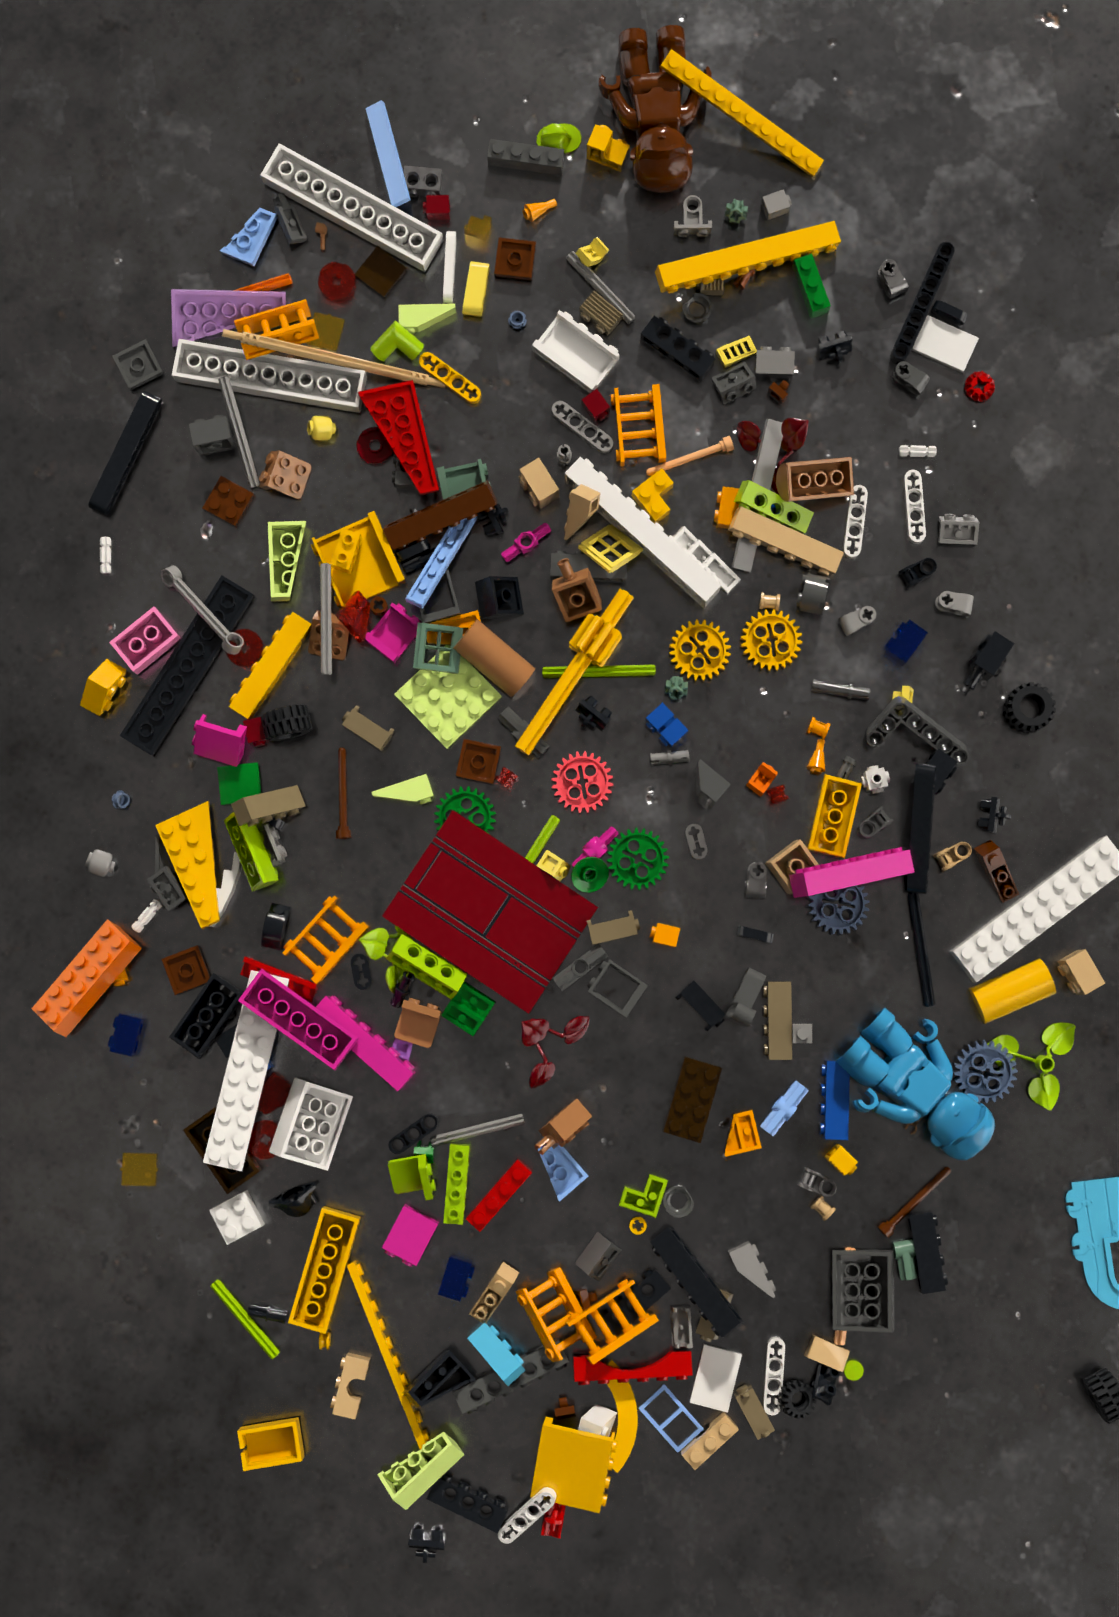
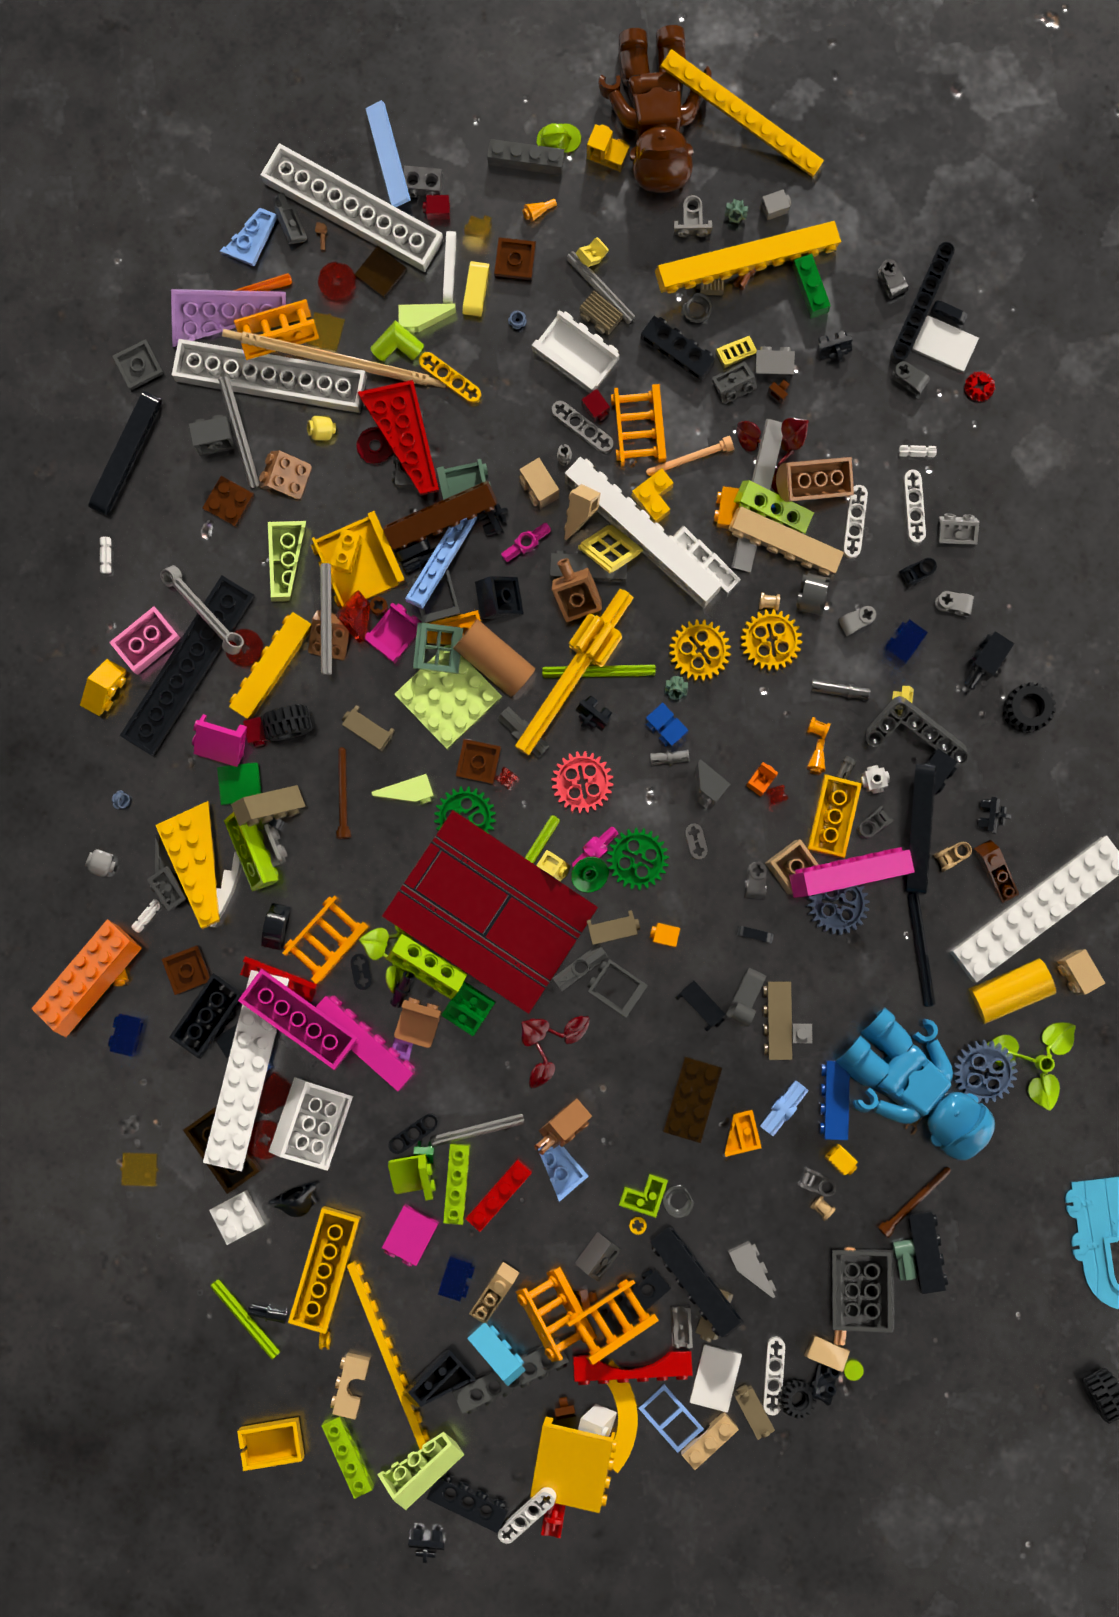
none -> lime brick [321,1415,374,1499]

